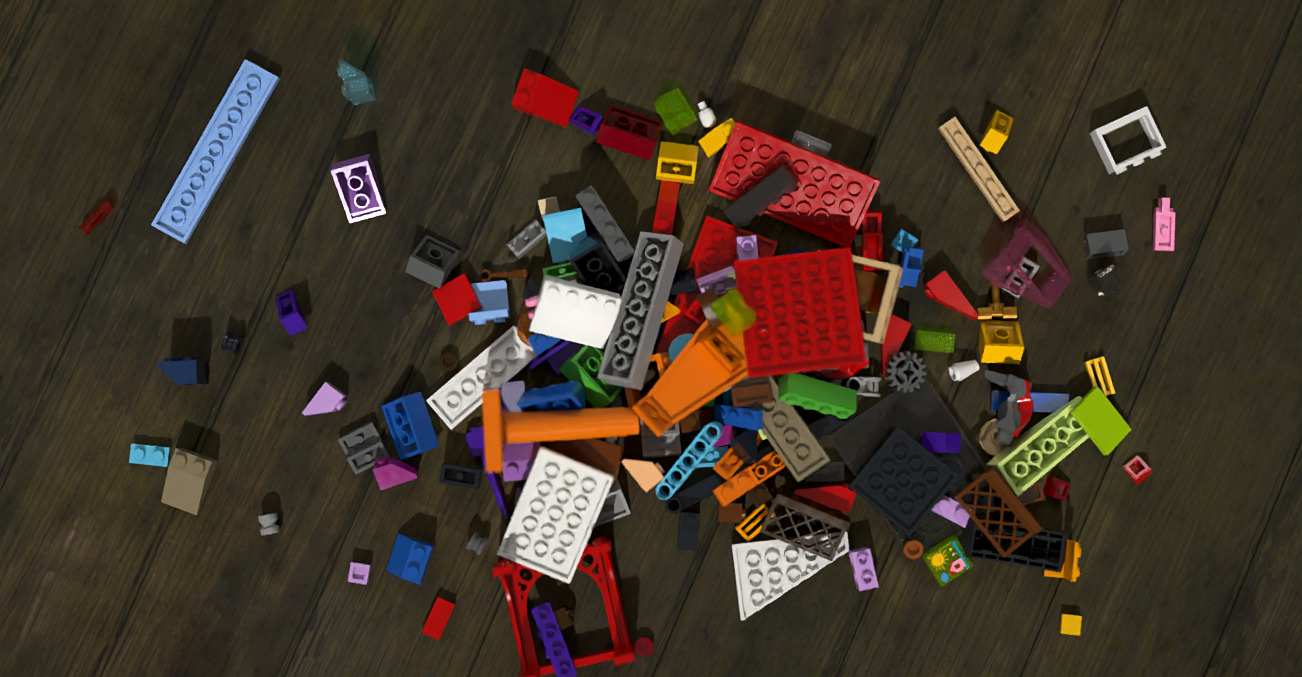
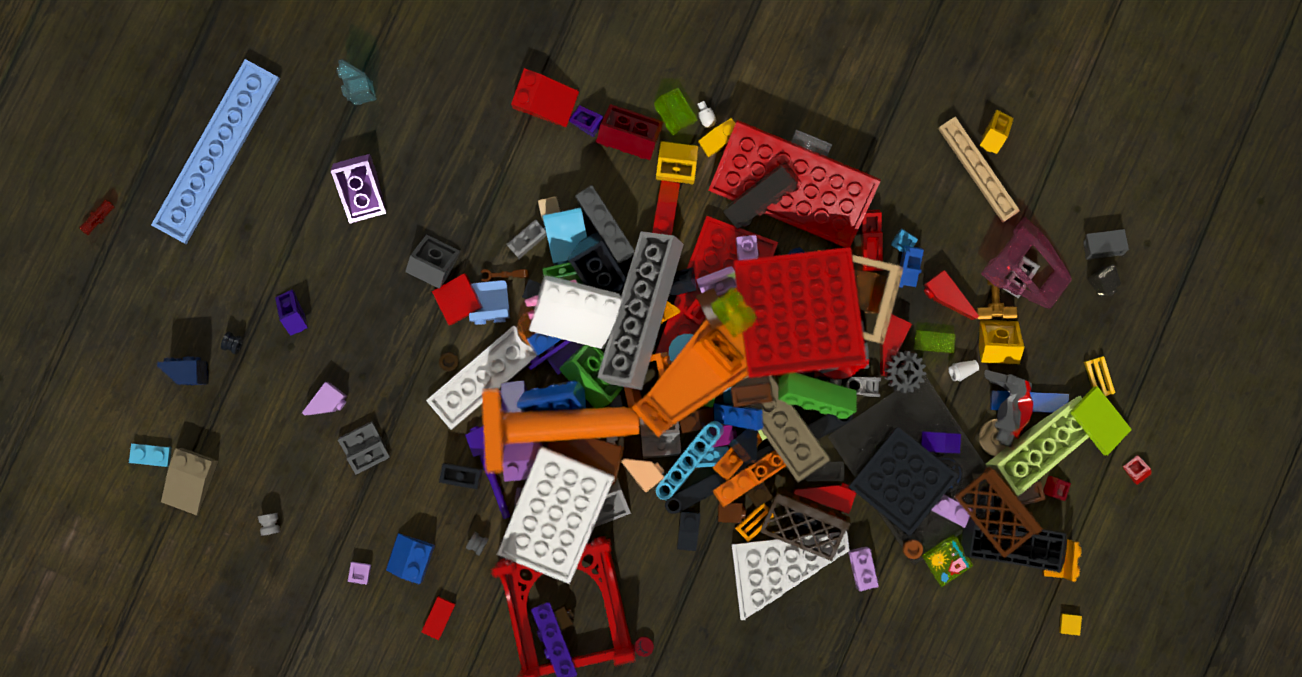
magenta slope [373,457,418,490] -> none
blue slope [382,392,439,460] -> none
white window [1090,106,1167,174] -> none
bright pink hinge [1153,198,1175,251] -> none

